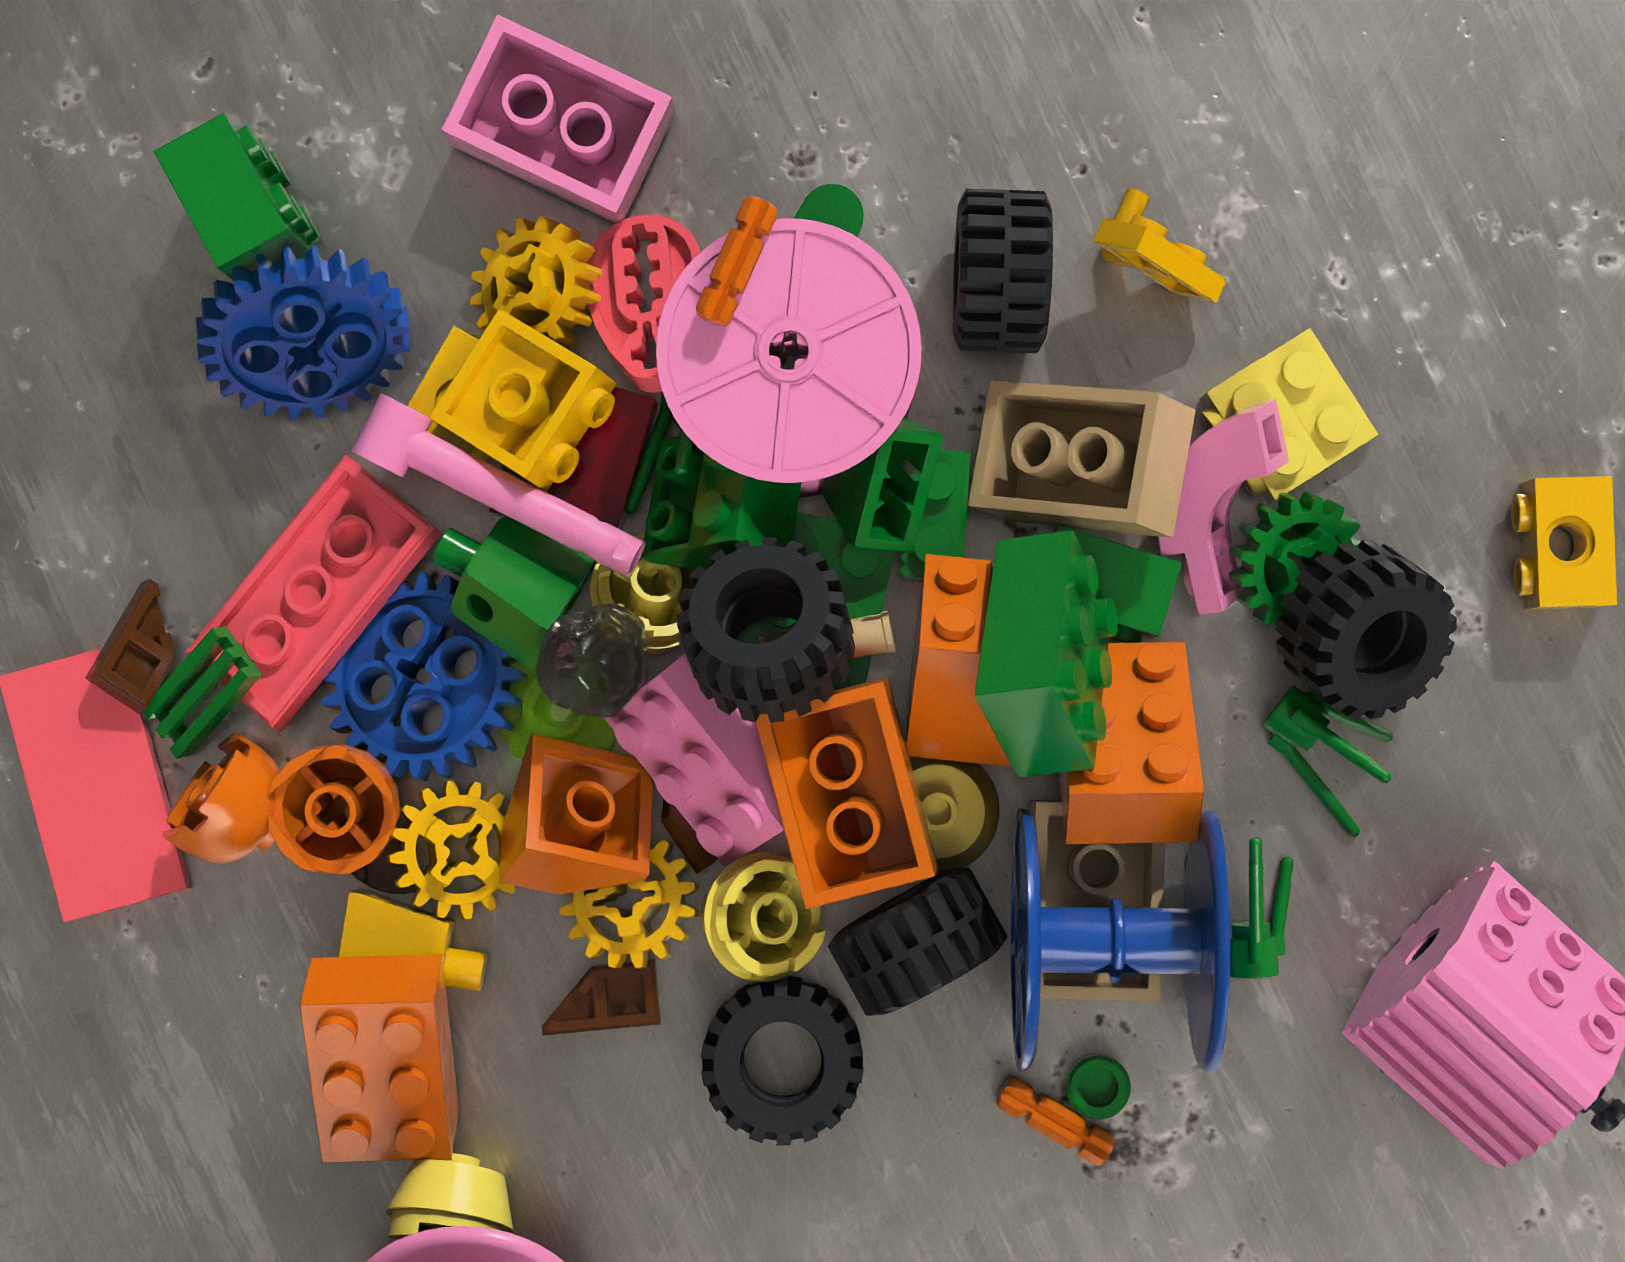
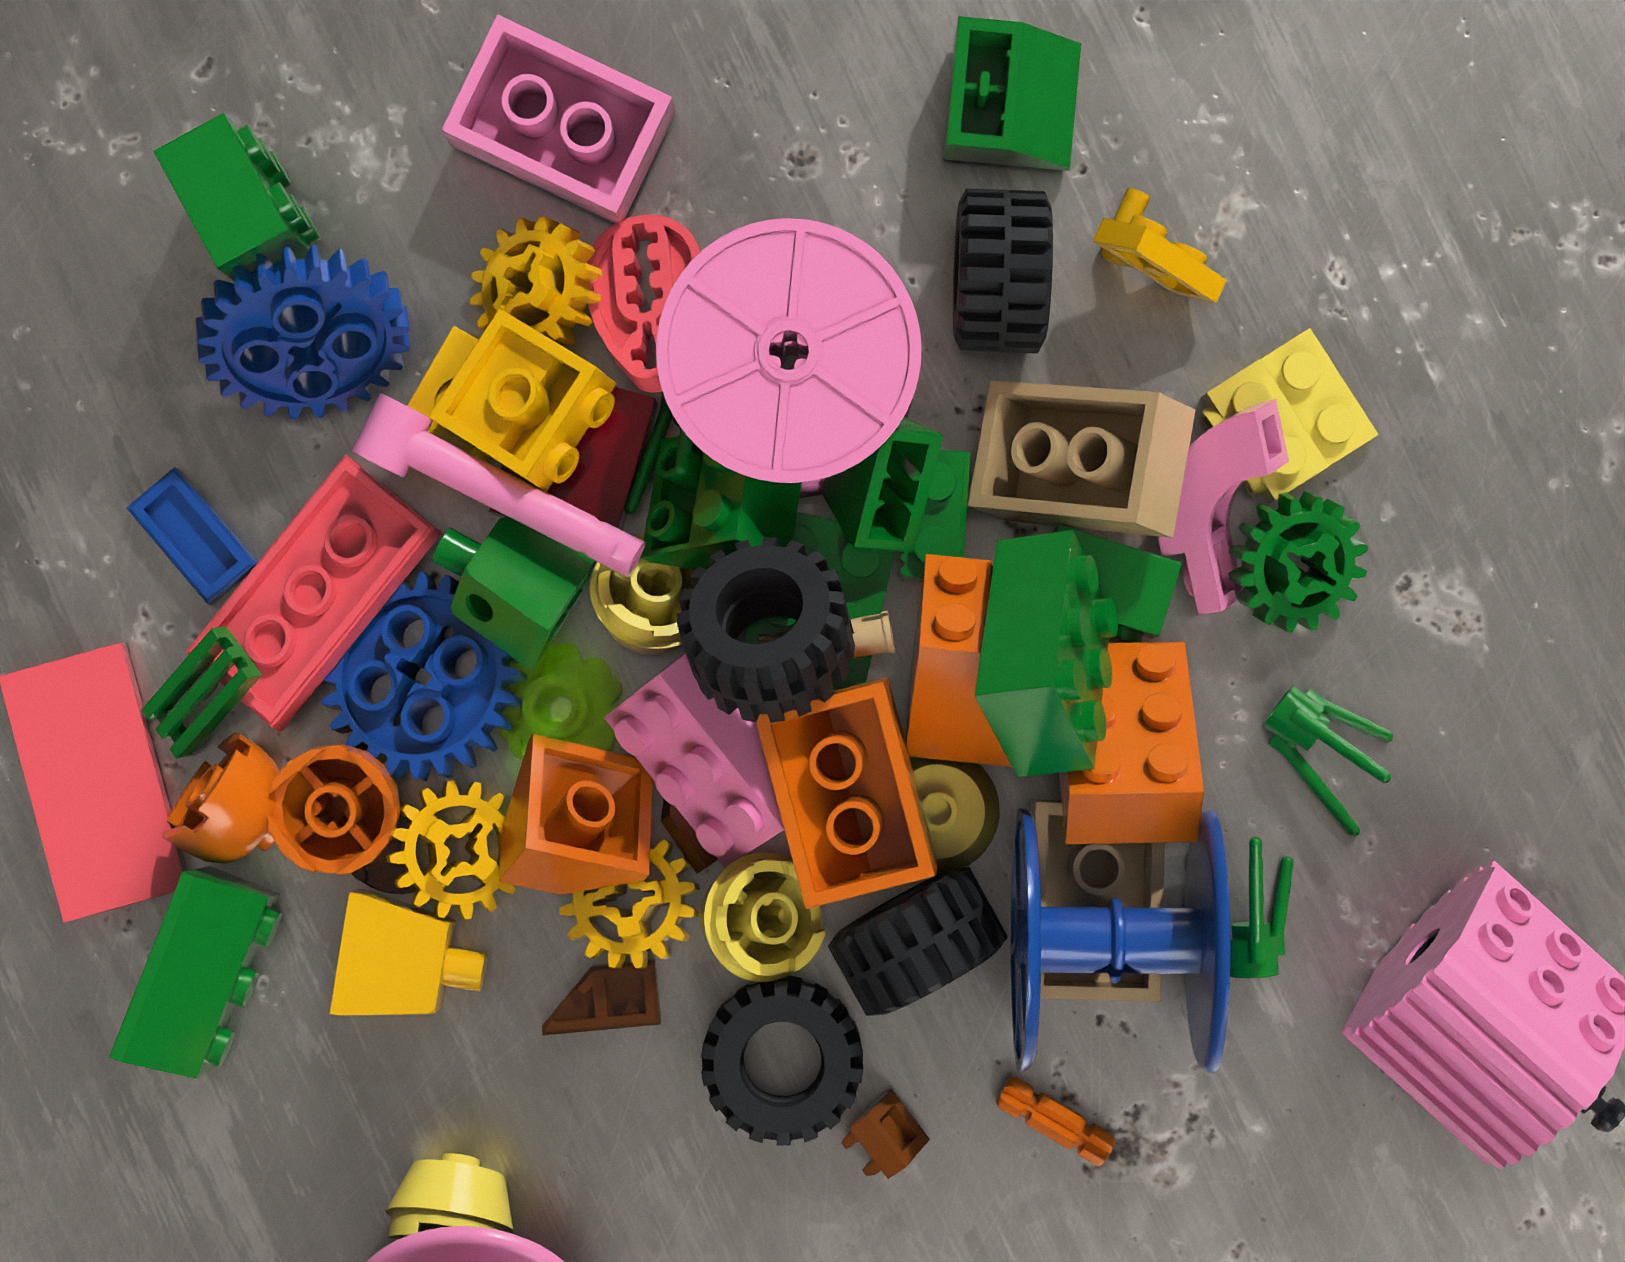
reddish brown tile [85,578,176,713] -> none
orange brick [300,954,459,1162] -> none
clear smoke hair [536,603,649,718] -> none
orange axle [696,195,777,327] -> none
green tile [793,184,864,237] -> none
green tile [1065,1053,1131,1119] -> none
black tyre [1275,540,1457,720] -> none
yellow brick [1511,476,1617,610] -> none
none -> green slope [109,866,282,1079]
none -> blue tile [126,467,258,605]
none -> dark orange tile [841,1089,930,1179]
none -> green slope [943,16,1081,171]

